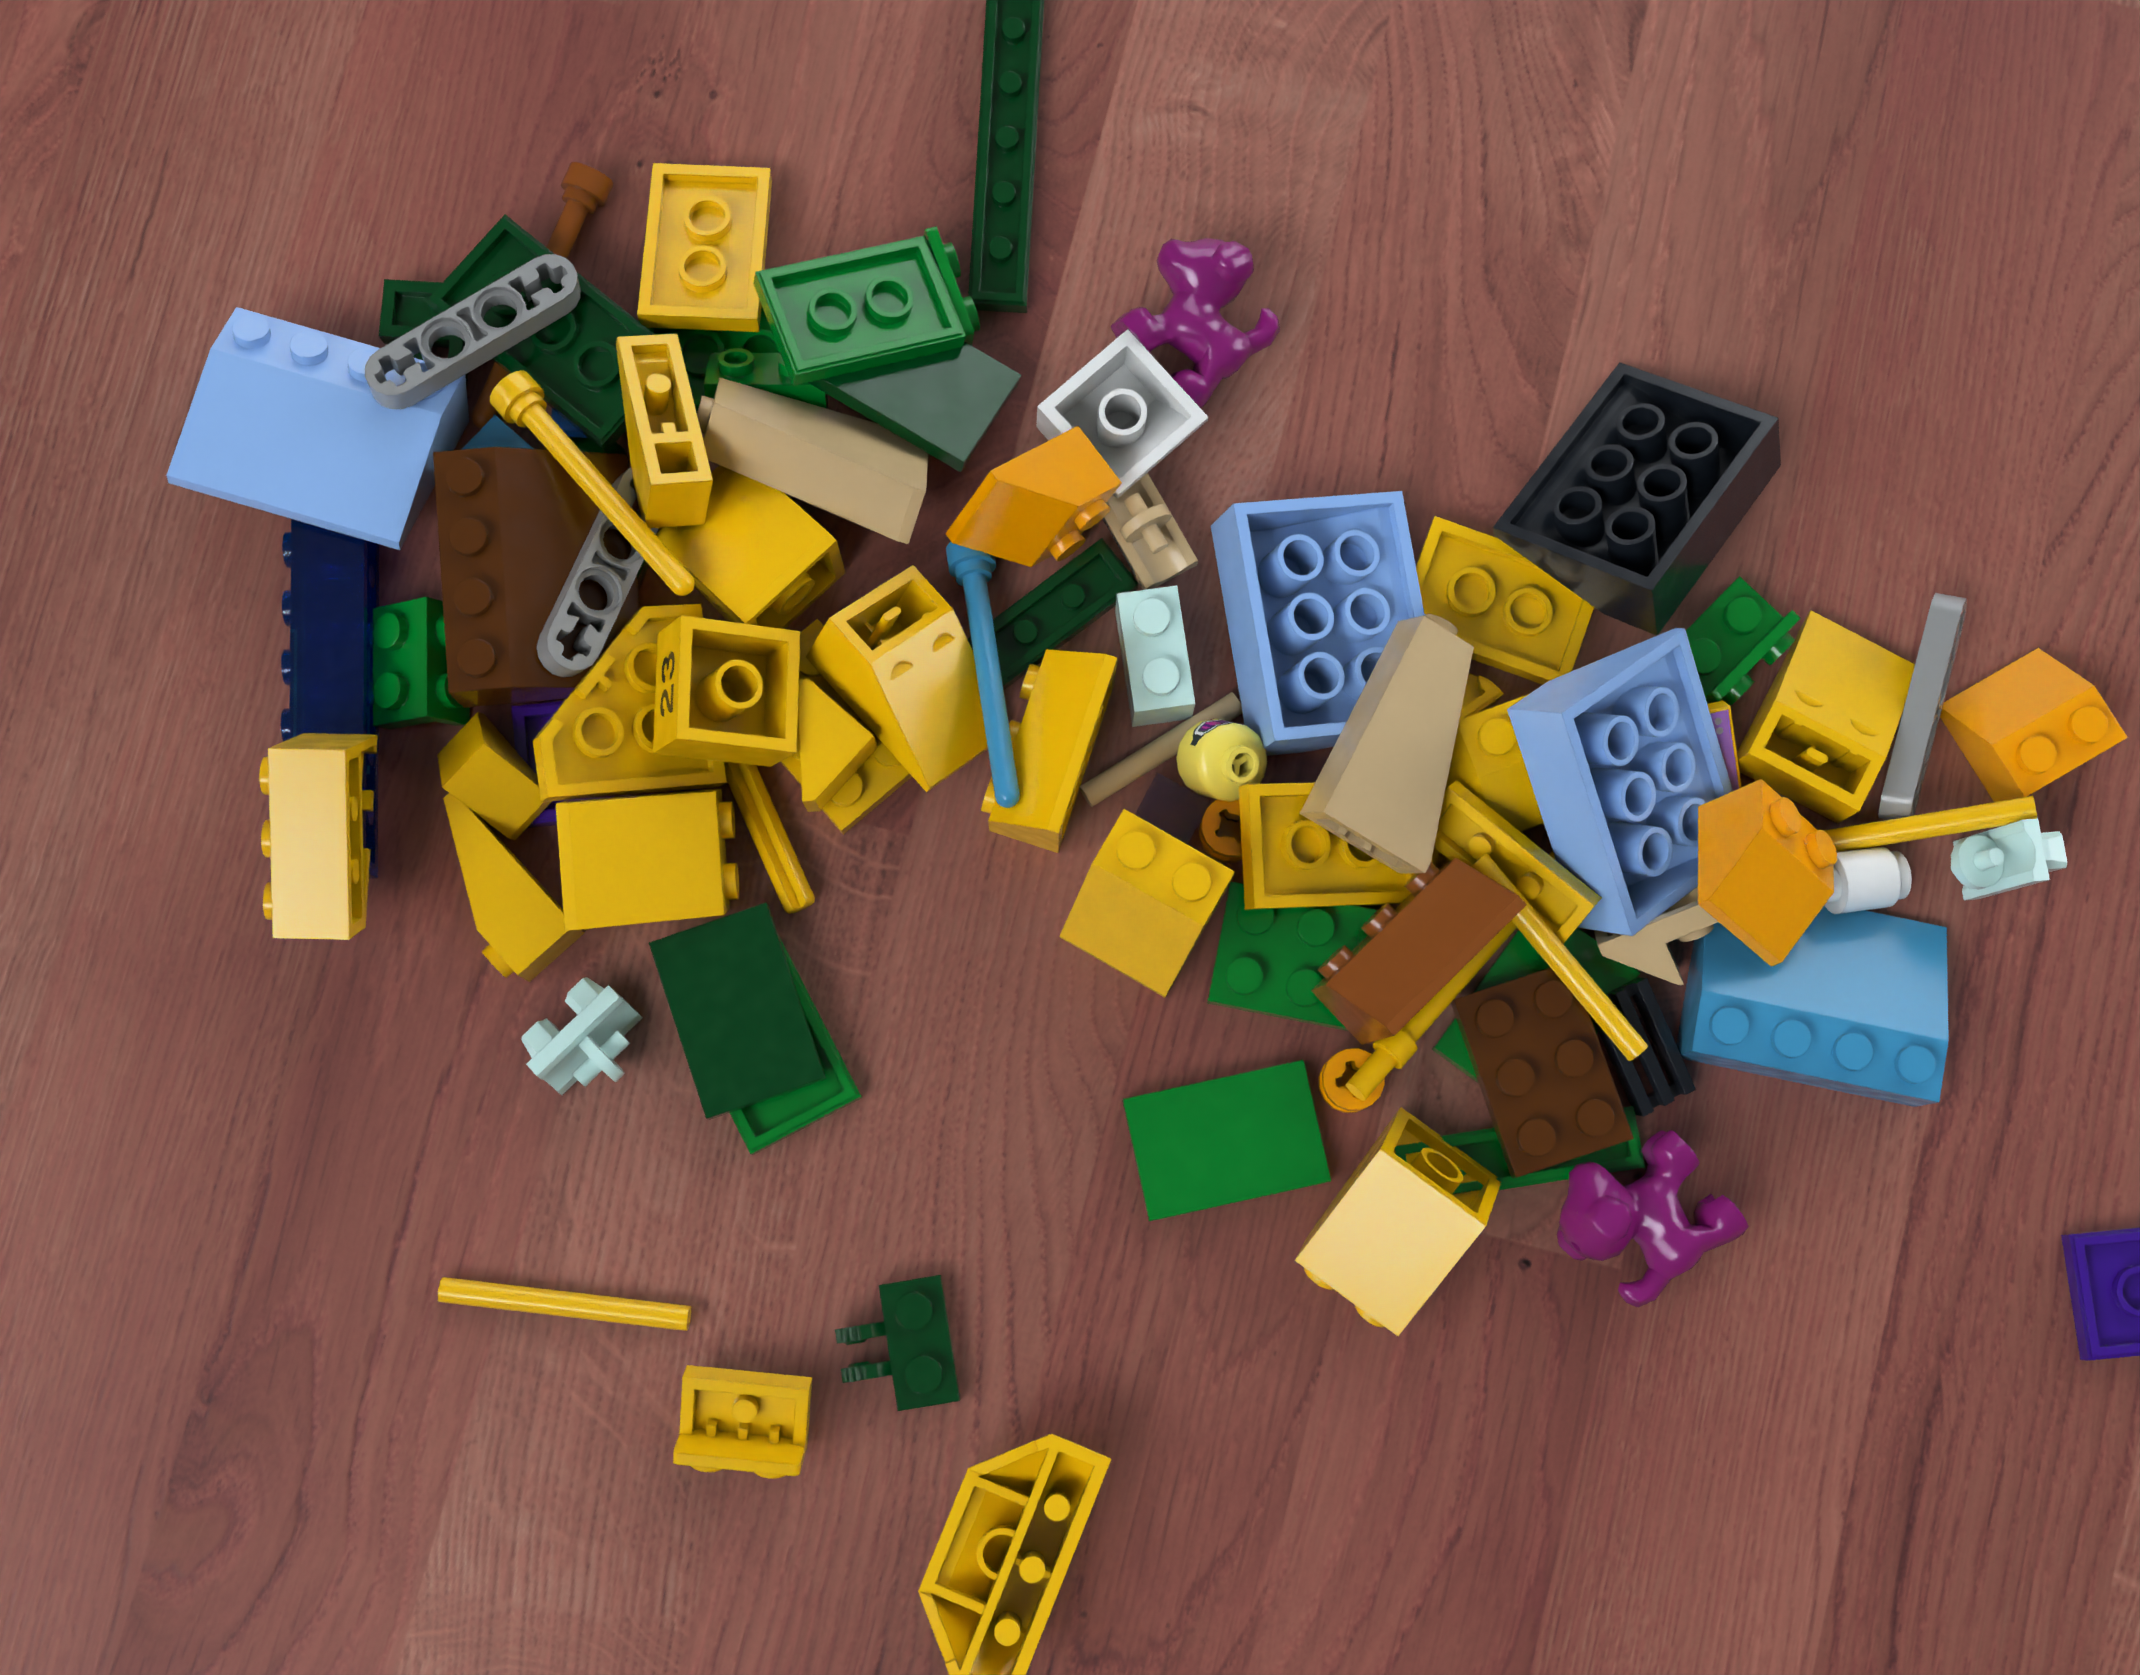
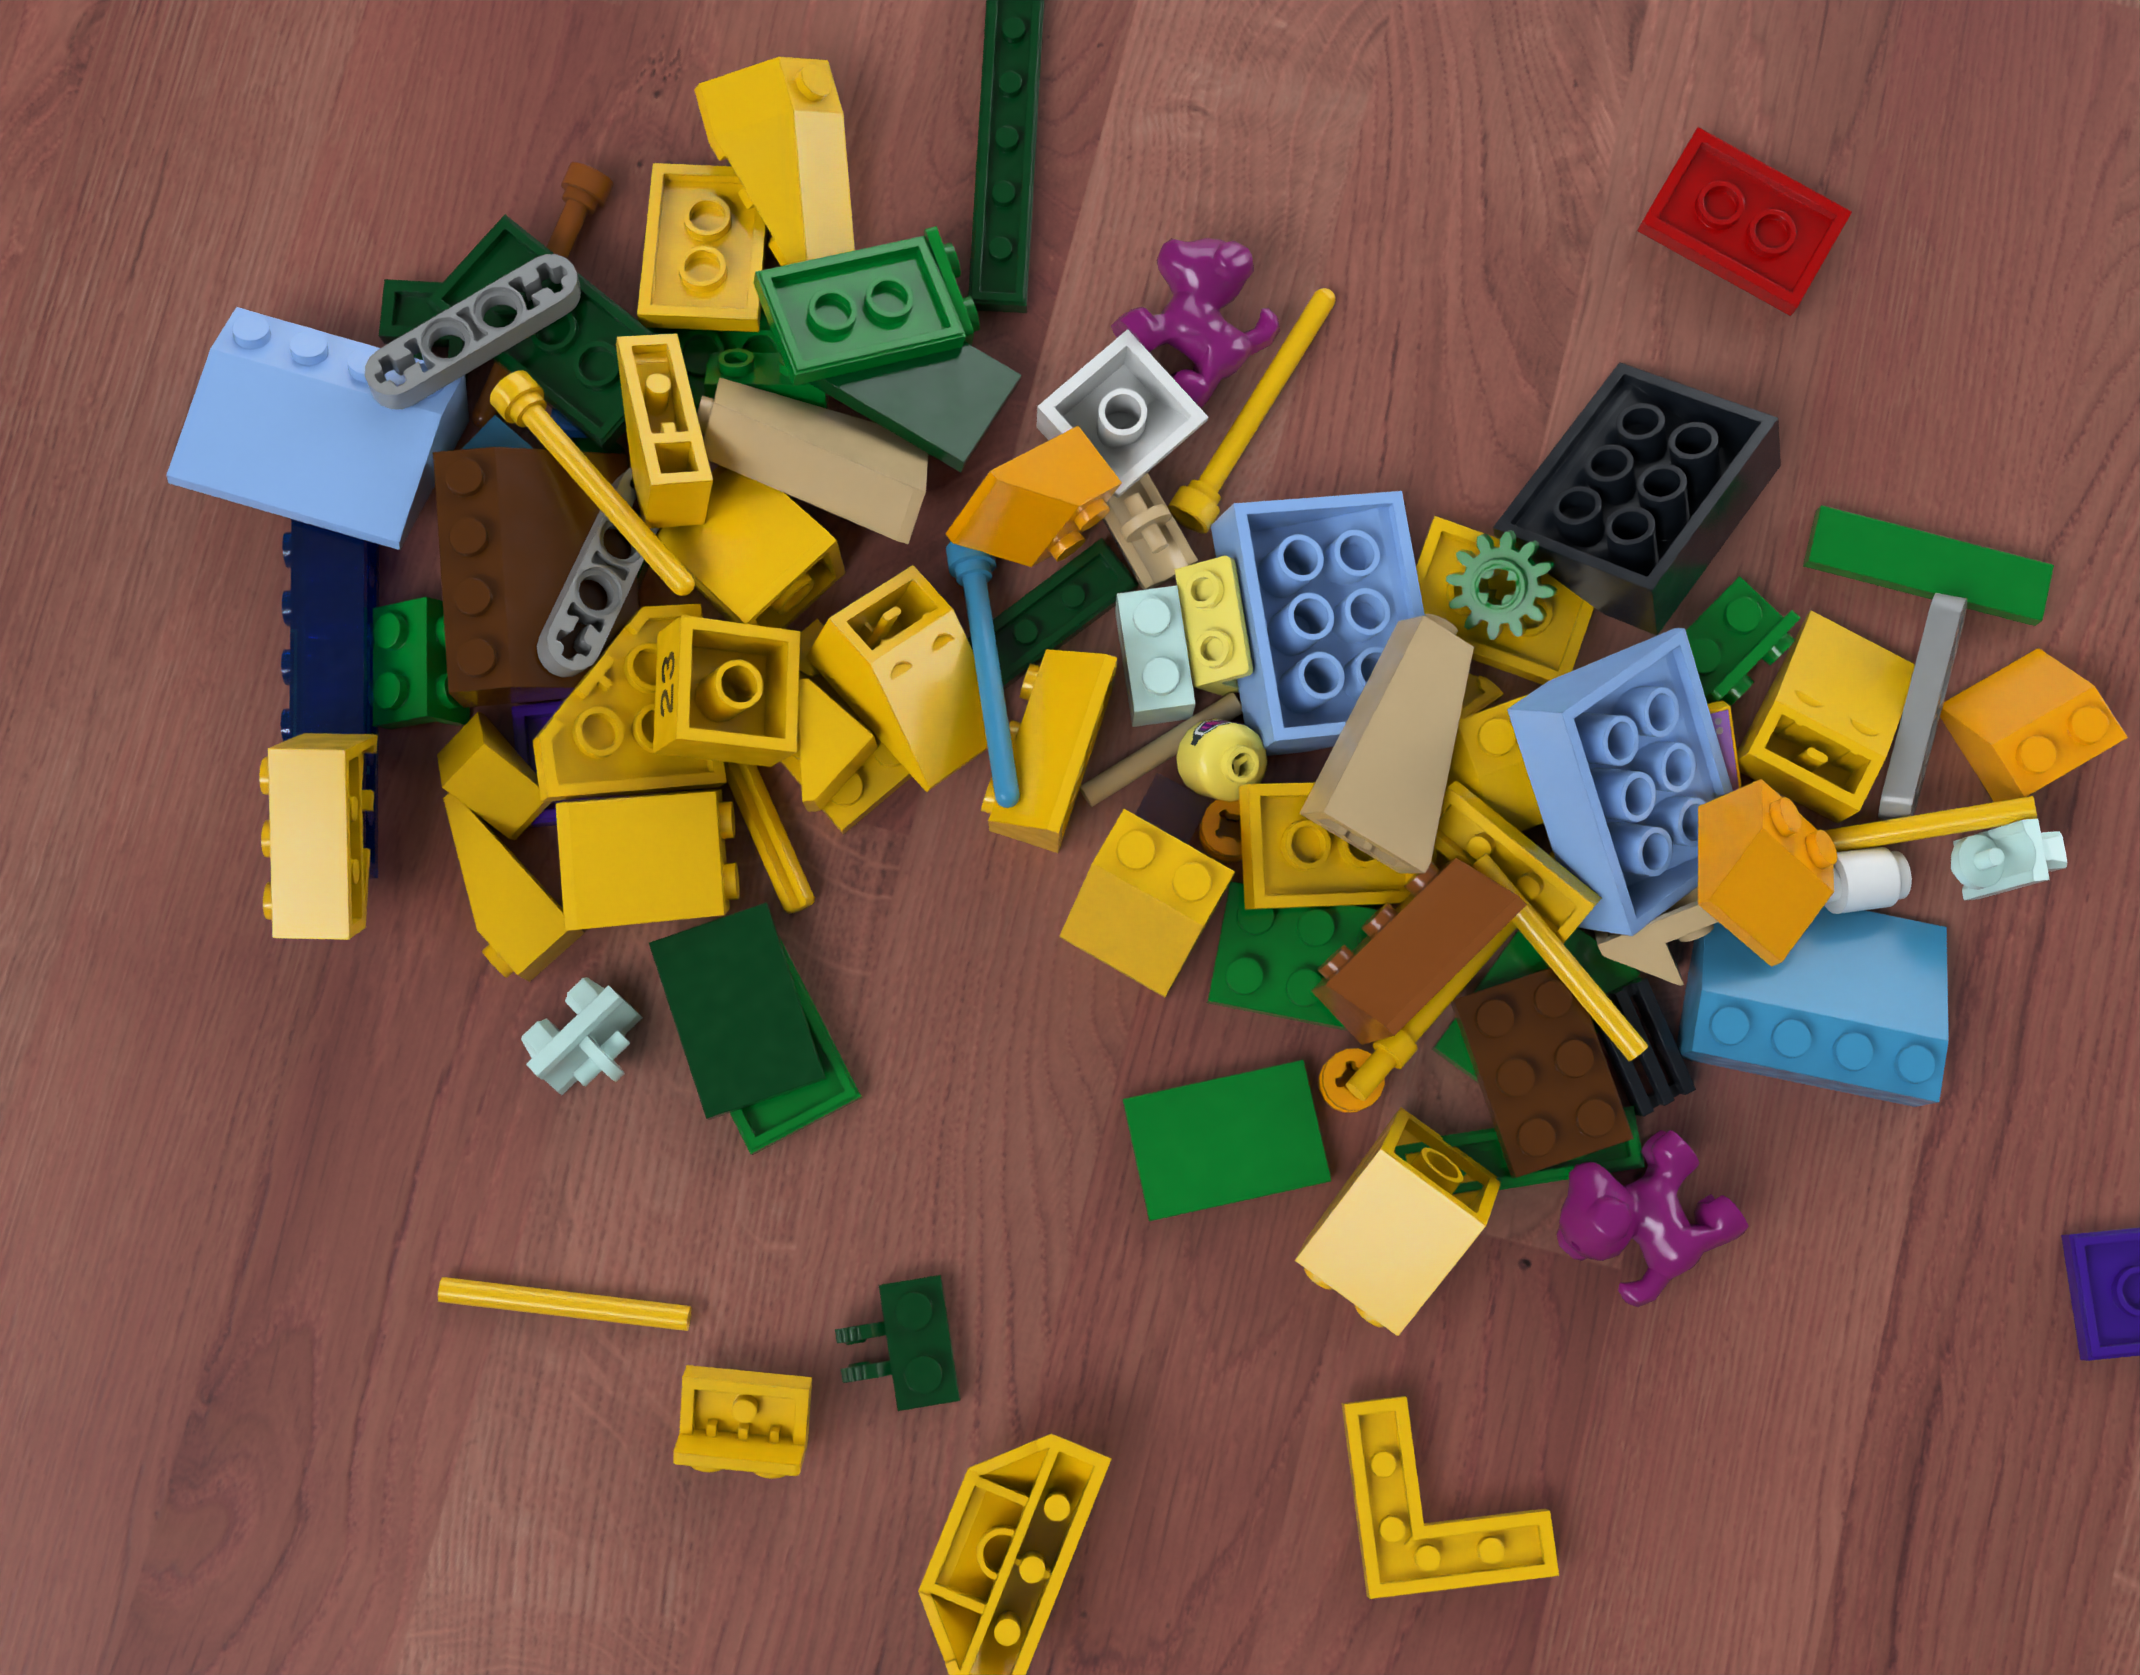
none -> yellow wedge [694,57,855,266]
none -> yellow piece [1167,288,1336,534]
none -> light yellow bracket [1174,556,1253,696]
none -> yellow plate [1341,1396,1559,1599]
none -> gear [1446,530,1558,640]
none -> red plate [1637,127,1852,316]
none -> green tile [1803,505,2054,626]

